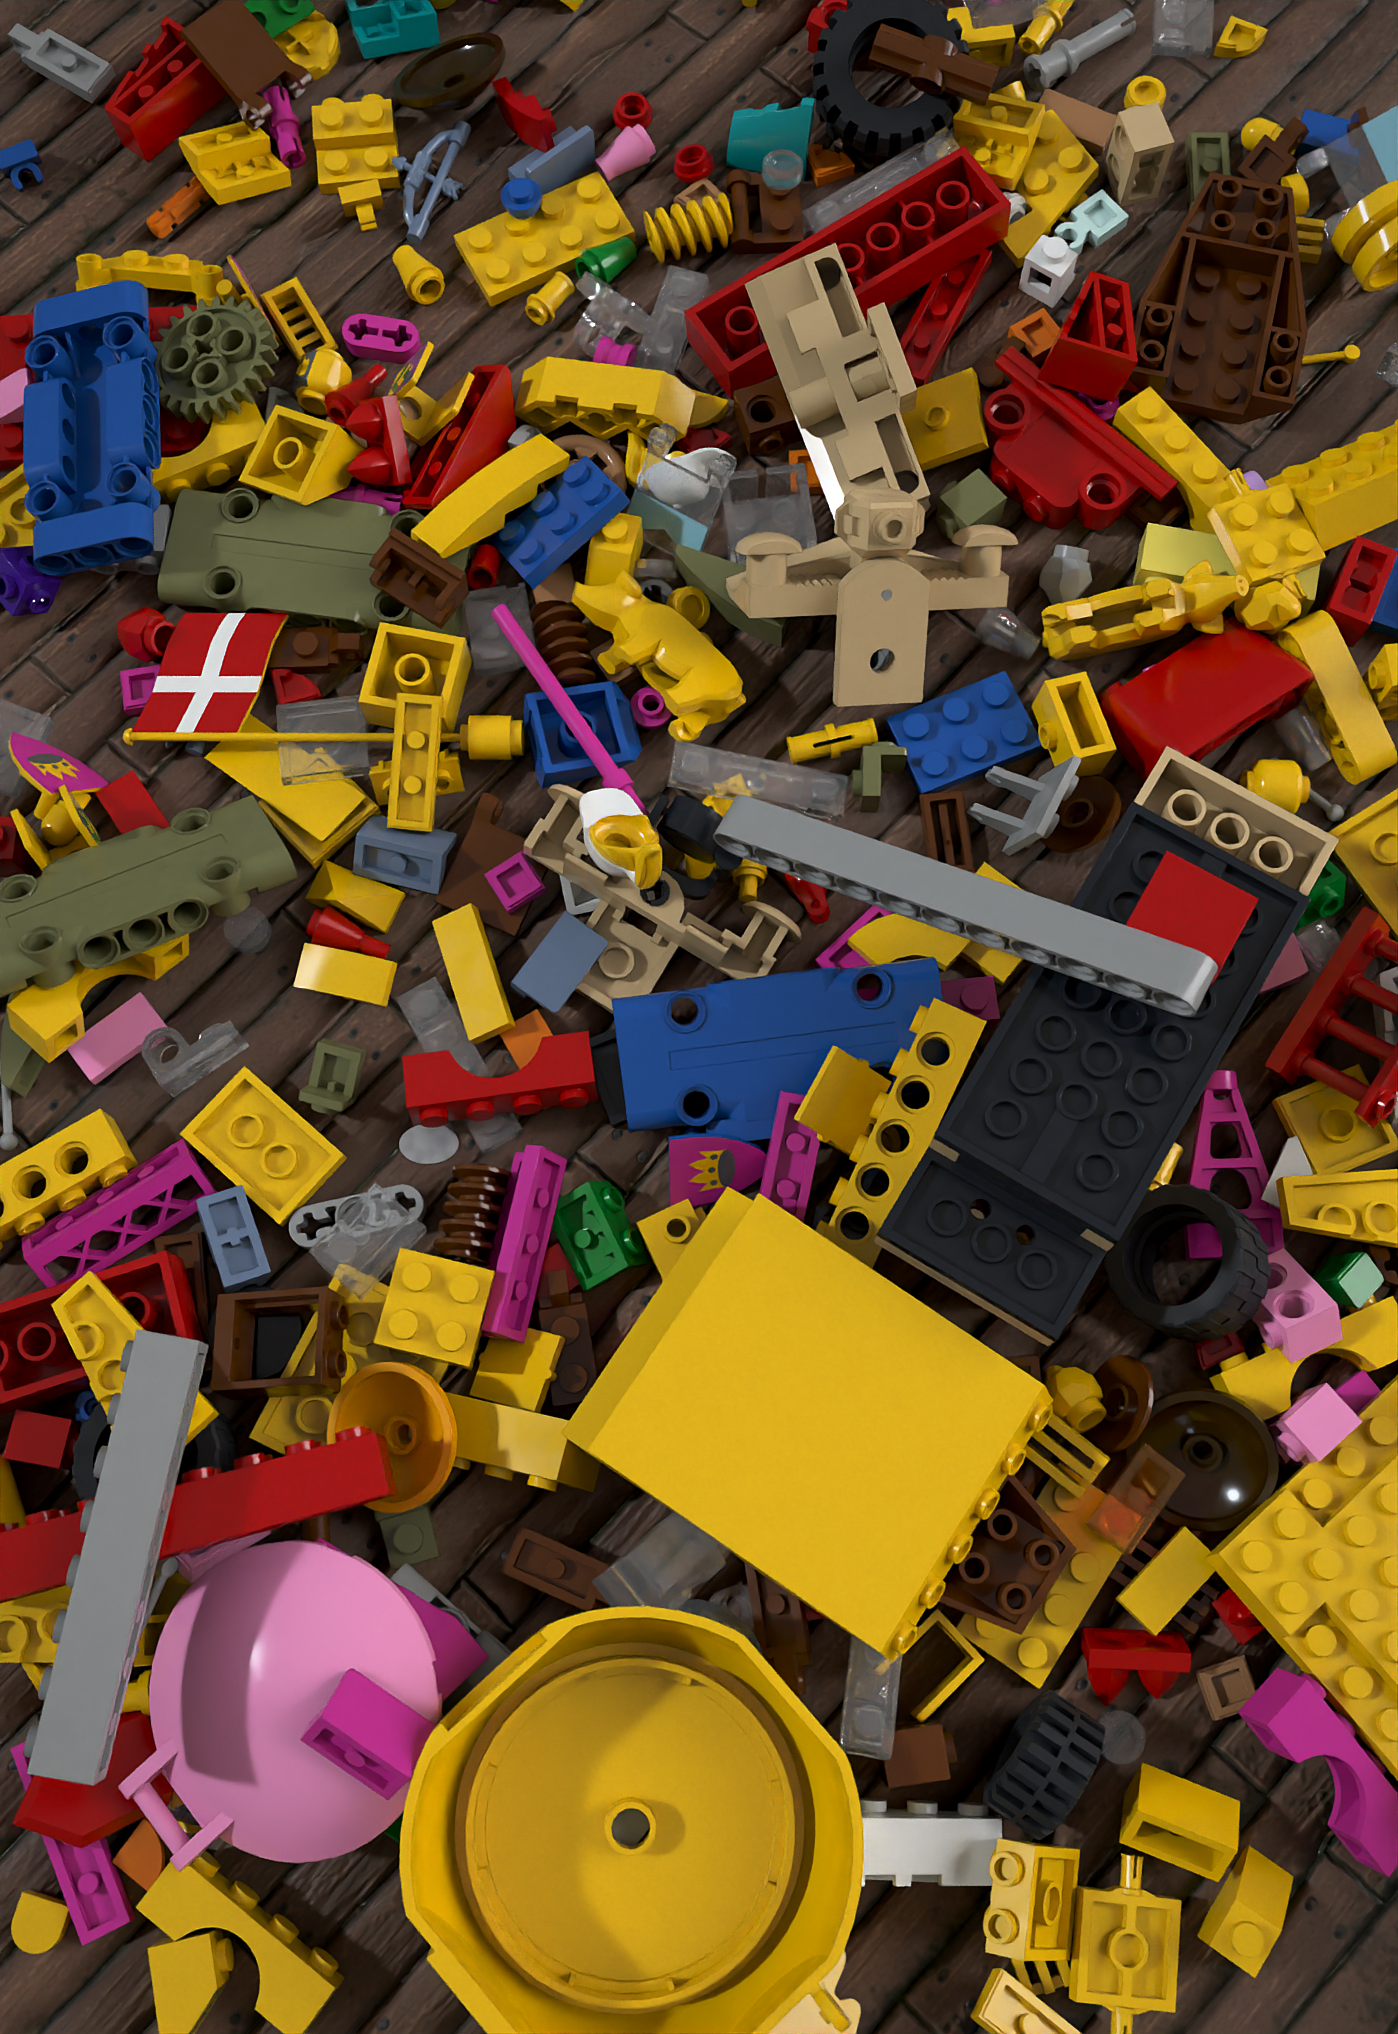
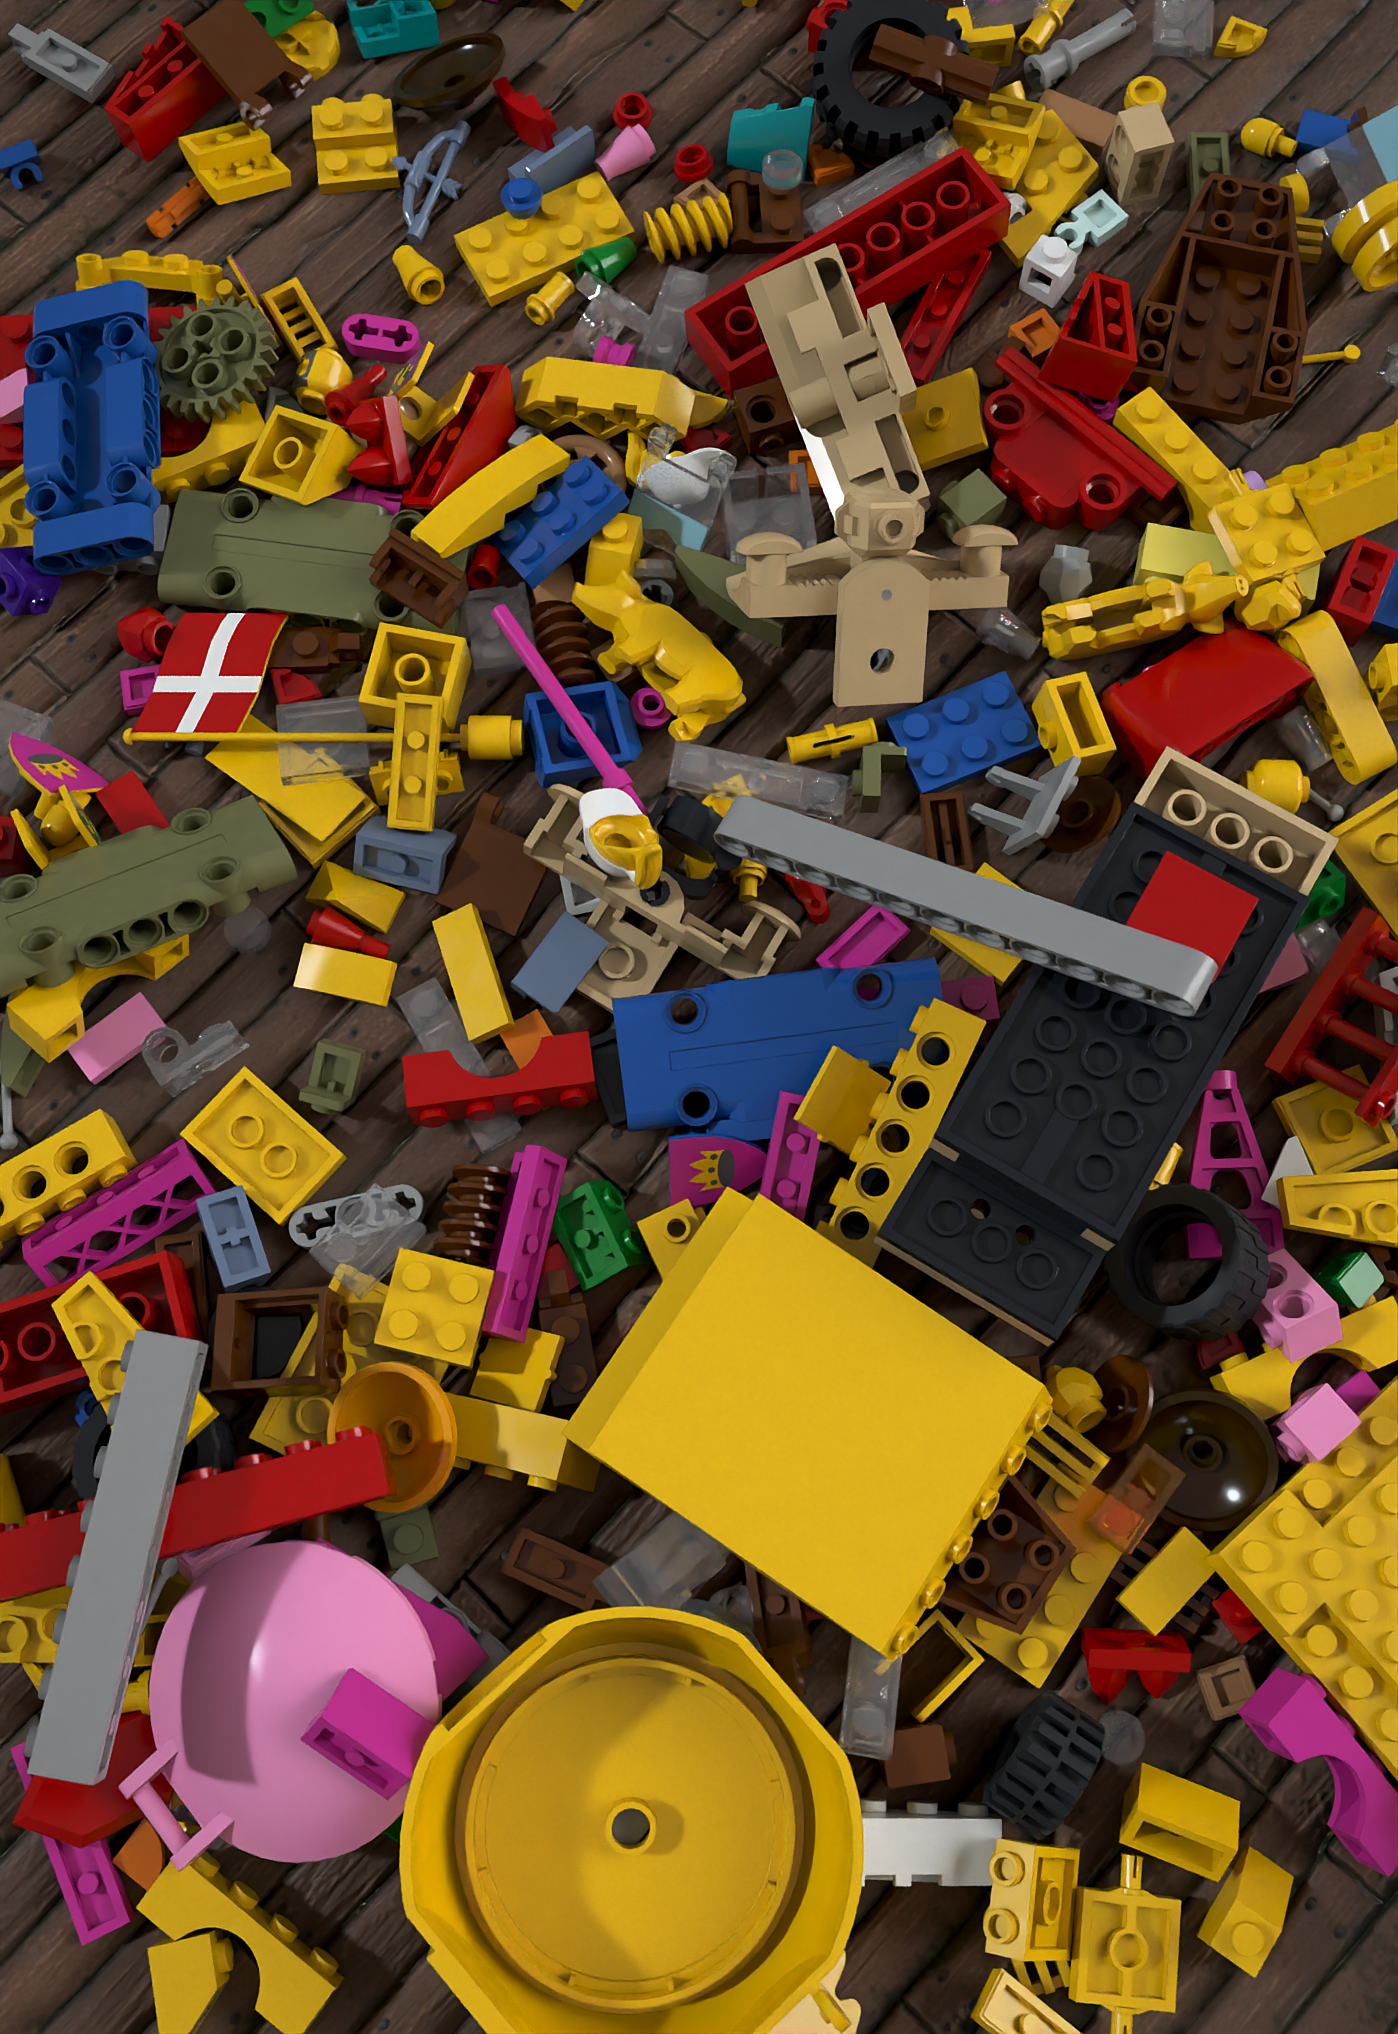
red brick [3,1409,81,1471] -> none
yellow tile [11,1889,71,1954] -> none
dark pink pin [263,86,307,169] -> none
yellow tile [338,179,385,232] -> none
flat silver sticker [399,1125,459,1164] -> none
dark pink tile [484,851,547,915] -> none
yellow tile [666,586,710,629] -> none
yellow tile [847,913,973,971] -> none
reddish brown plate [1237,116,1310,185] -> none

